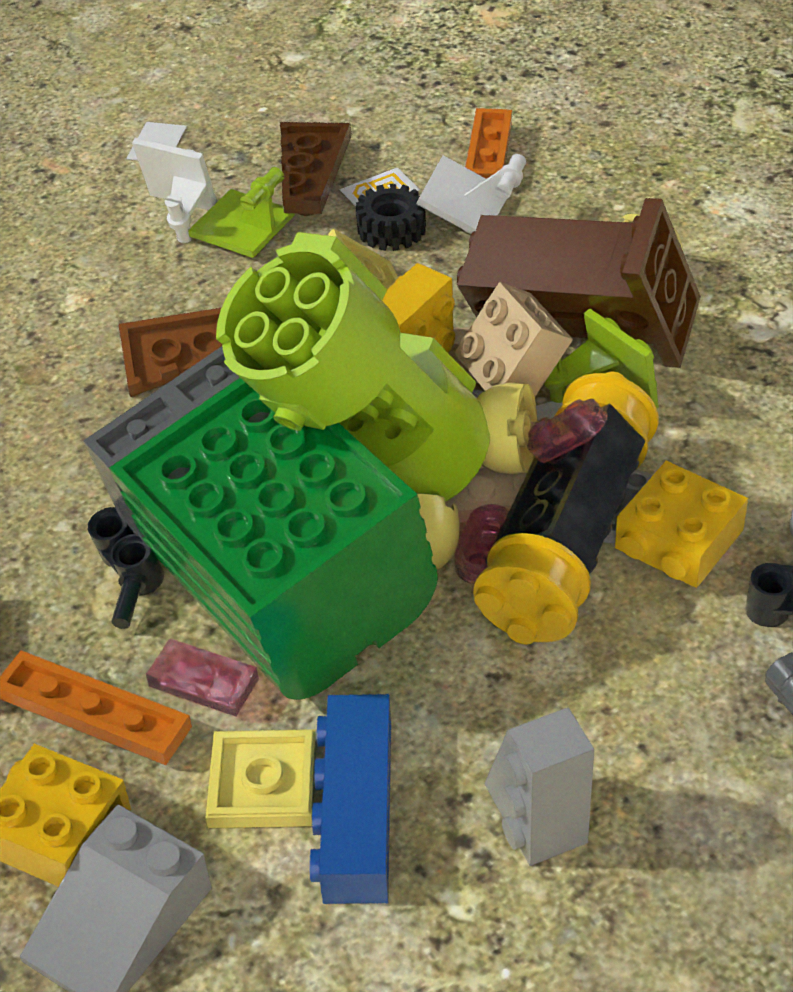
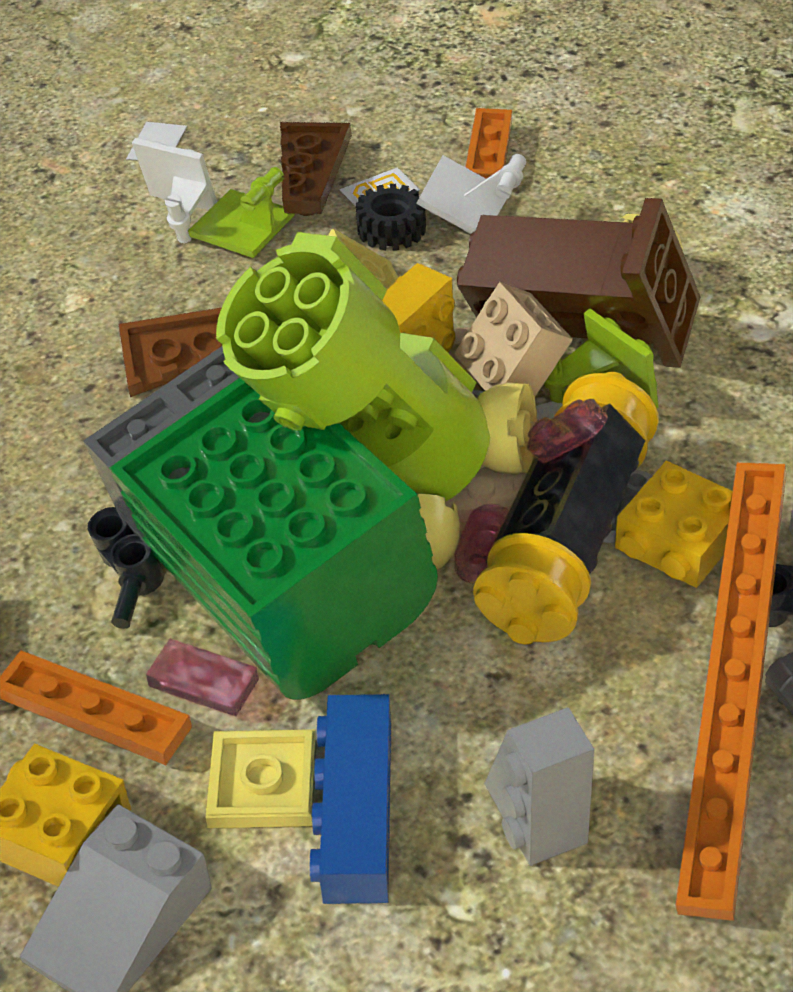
none -> orange plate [676,462,786,921]

